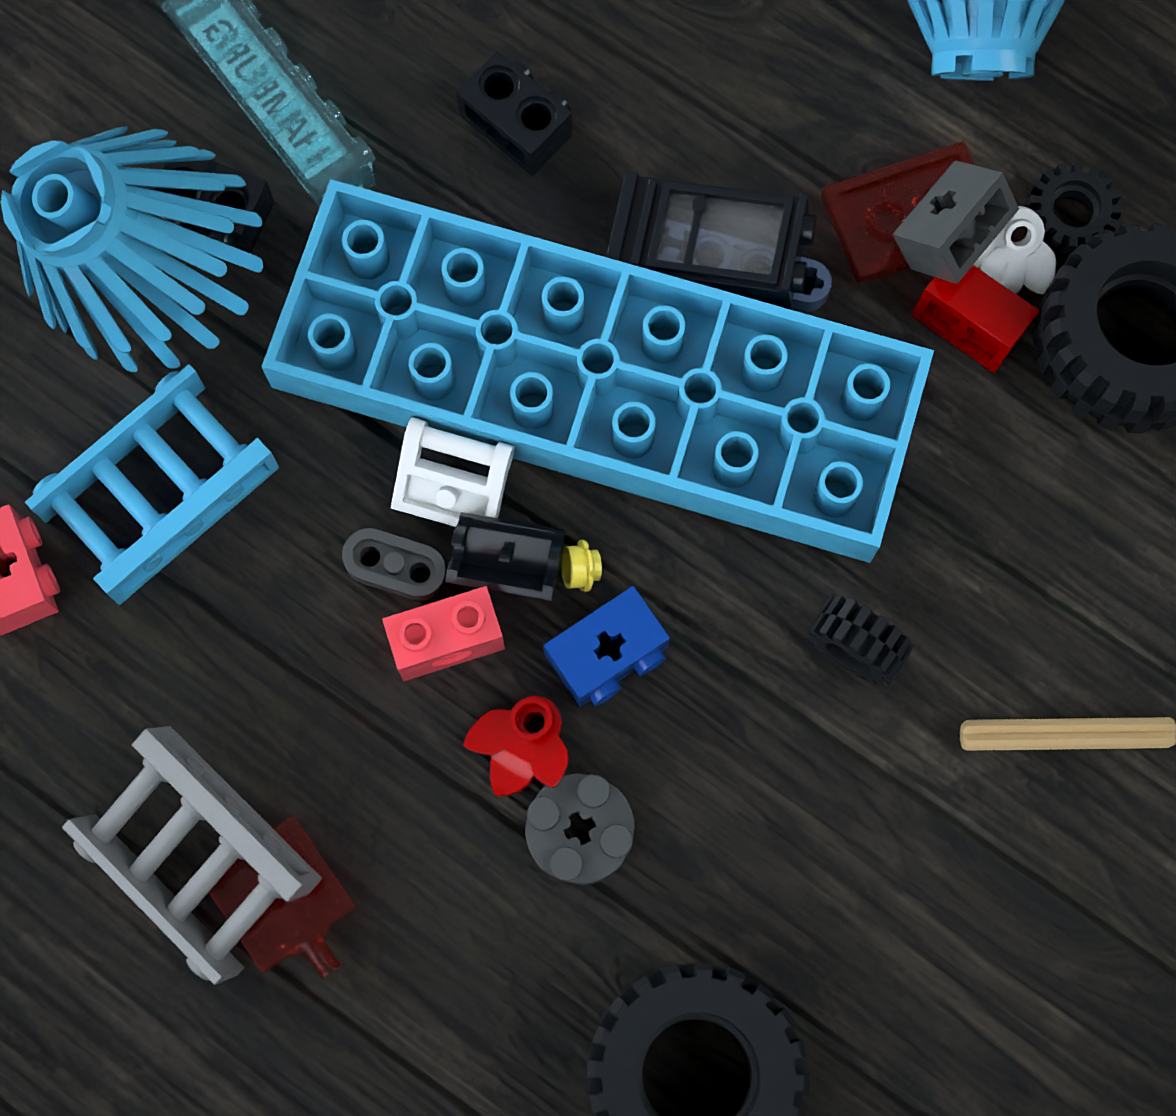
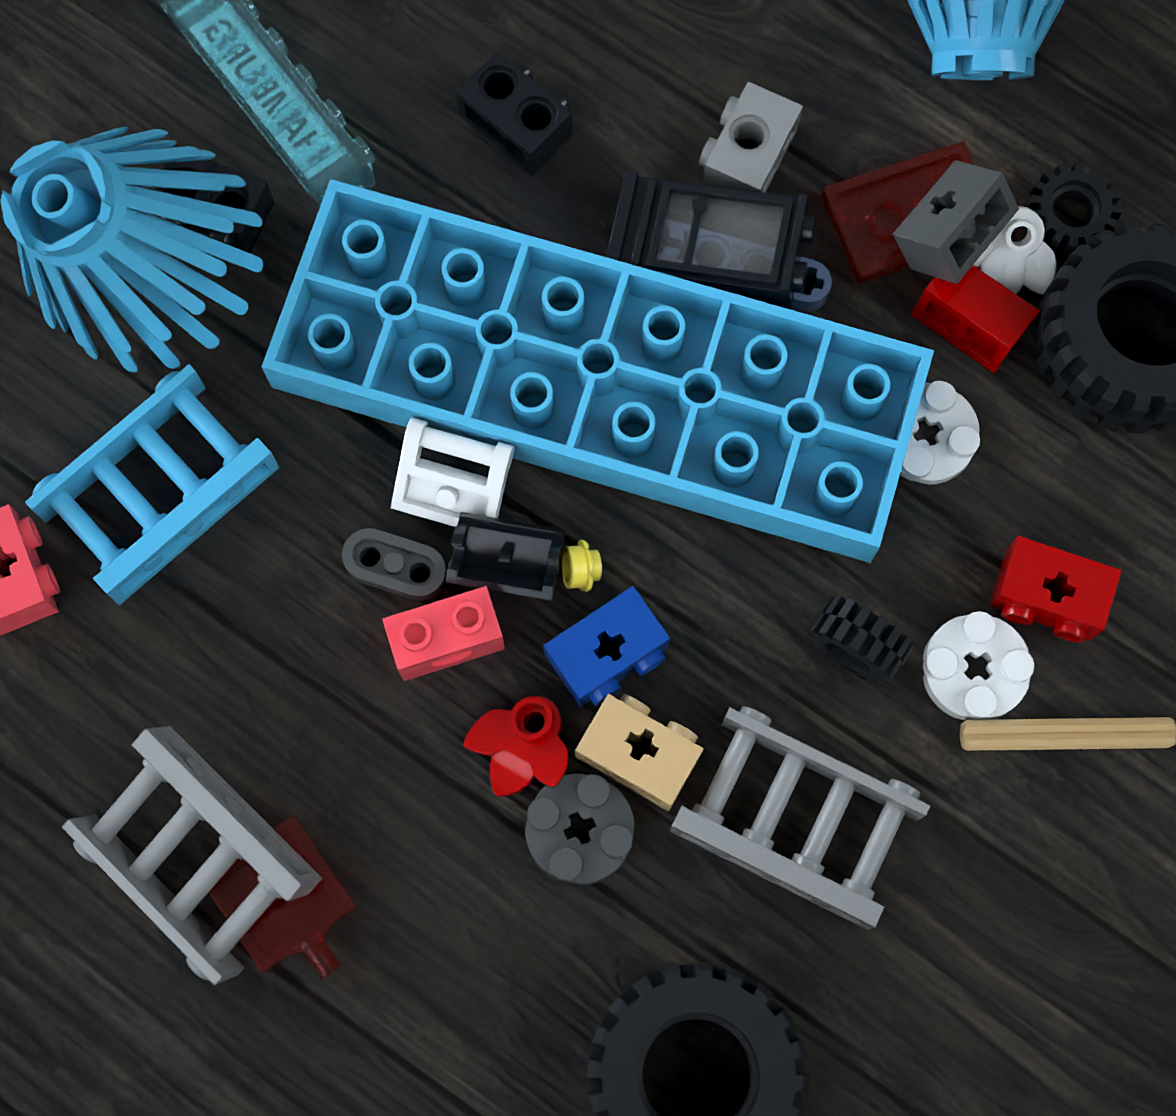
none -> tan brick [575,694,704,812]
none -> light grey fence [670,706,930,930]
none -> light grey brick [698,82,803,192]
none -> white plate [900,381,980,484]
none -> white plate [923,611,1034,720]
none -> red brick [989,536,1122,643]

